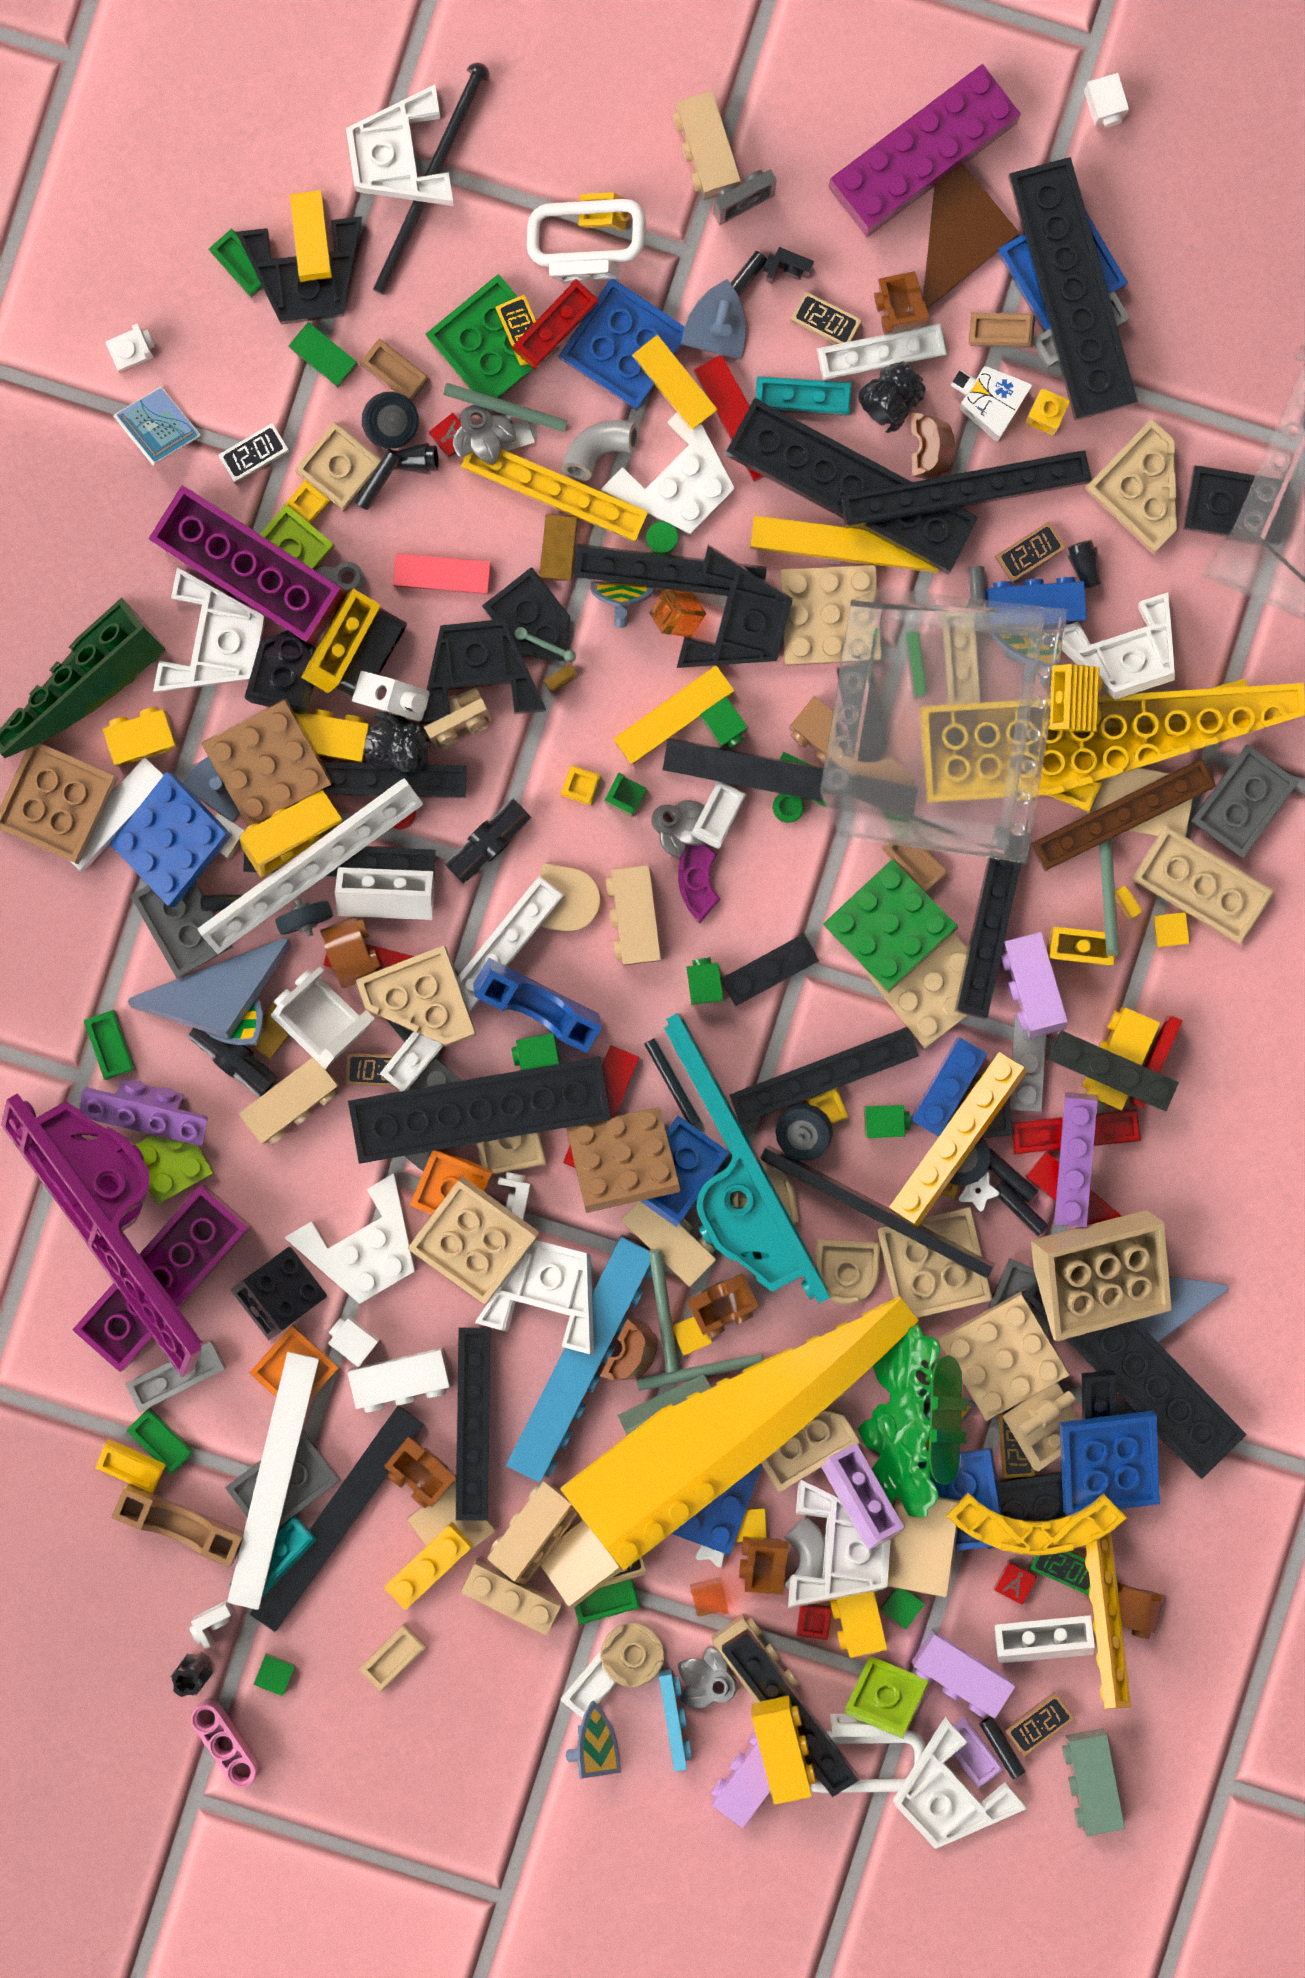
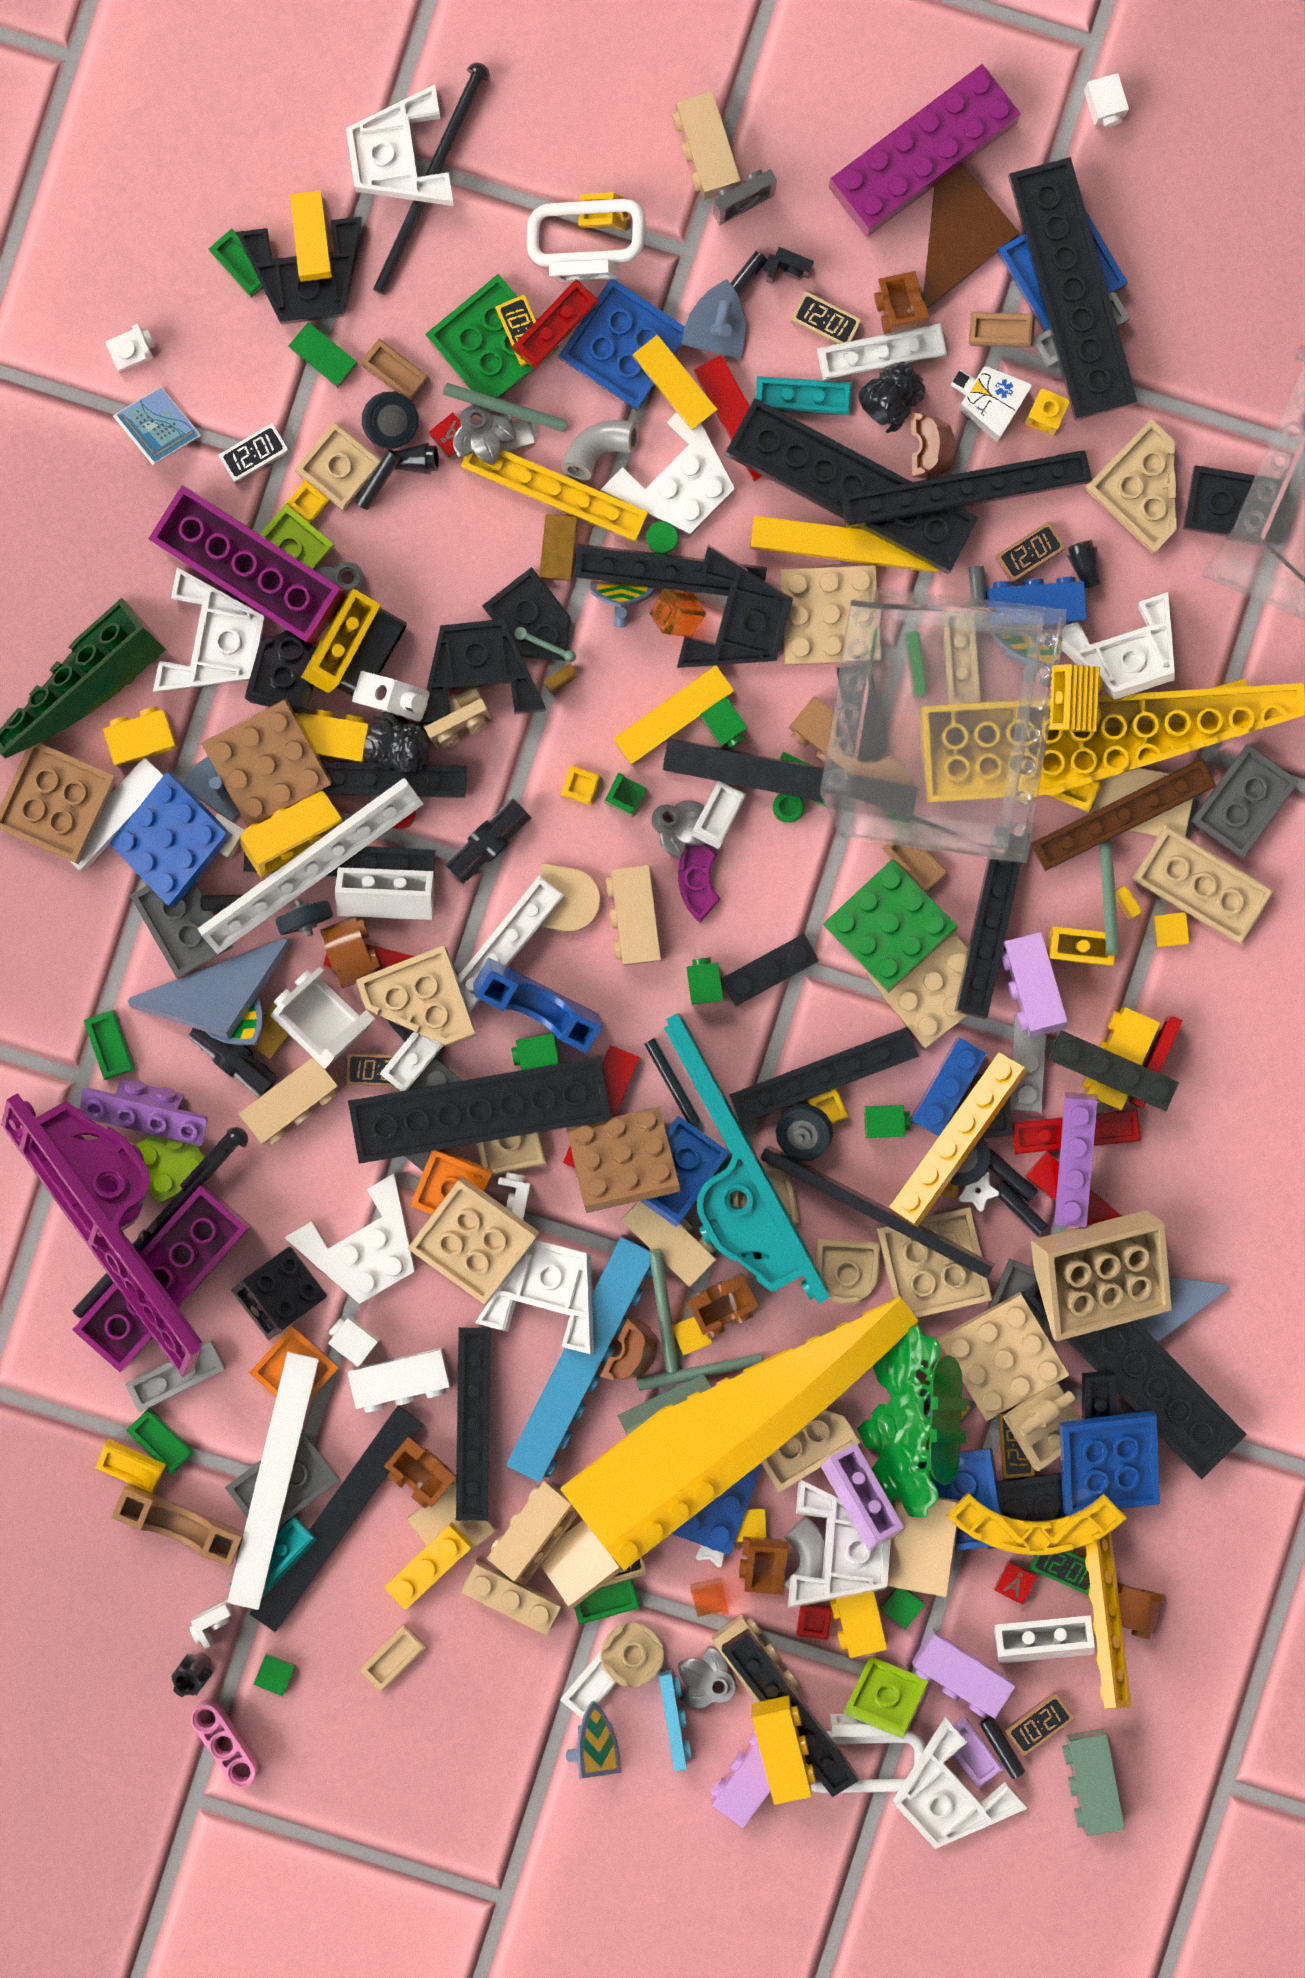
coral tile [393,553,491,594] -> none
none -> black bar [72,1127,248,1318]

